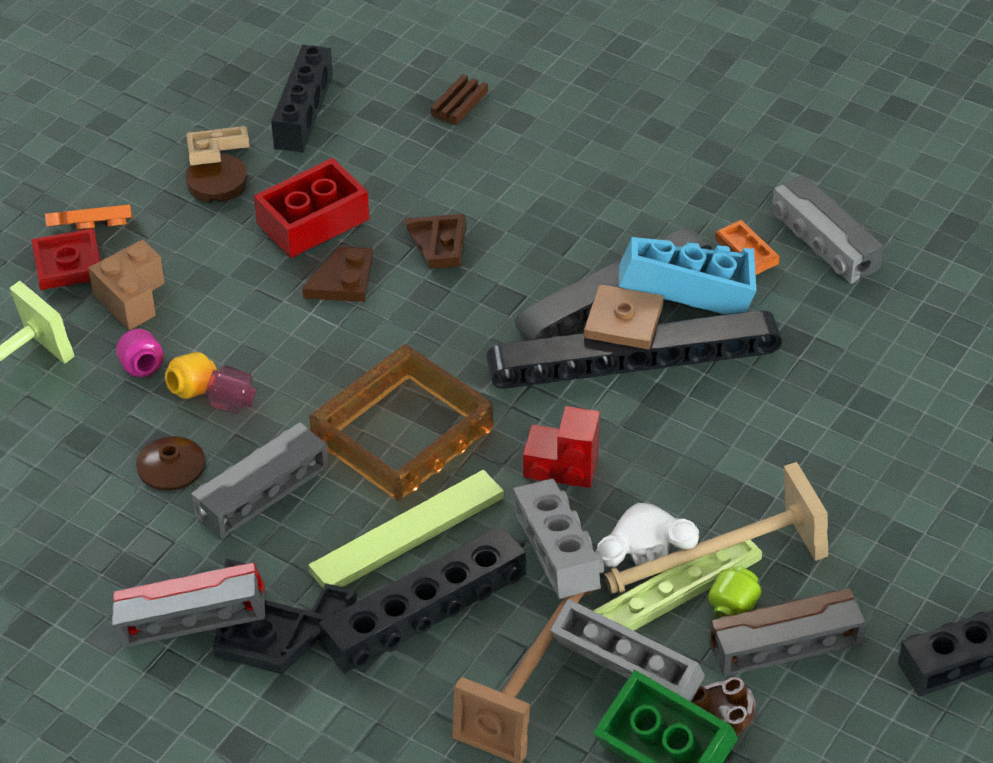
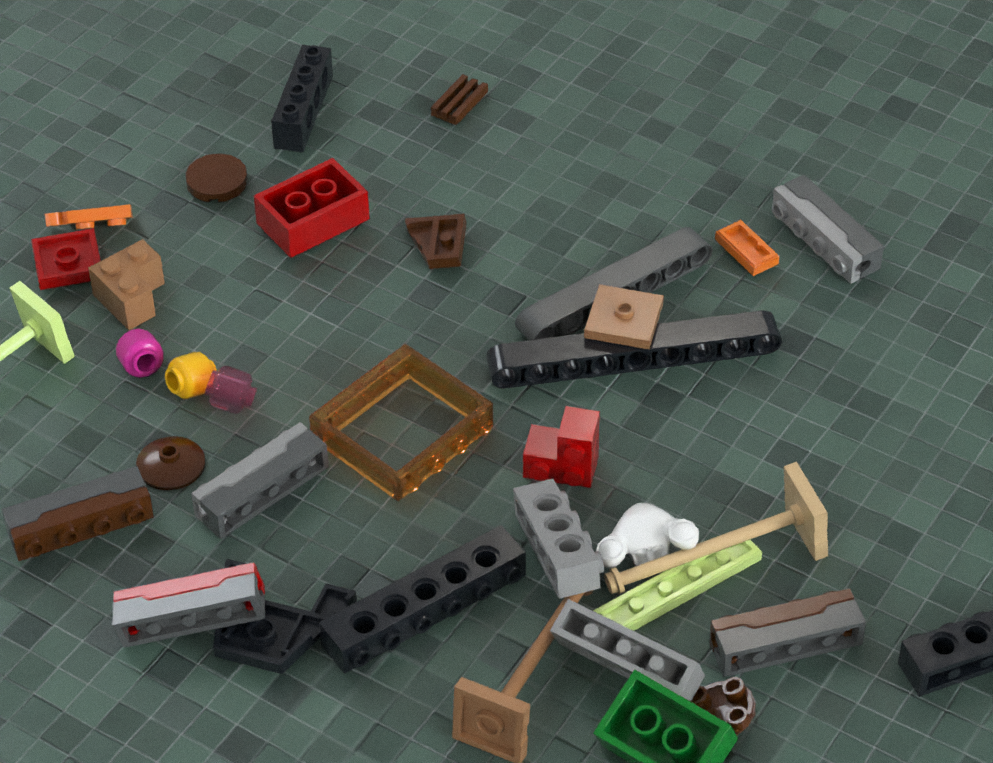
tan tile [186,126,250,166] -> none
reddish brown wing [303,246,373,302] -> none
yellowish green tile [308,469,504,588] -> none
medium azure wedge [619,237,757,315] -> none
lime head [708,566,762,618] -> none
none -> reddish brown piece [2,466,154,561]

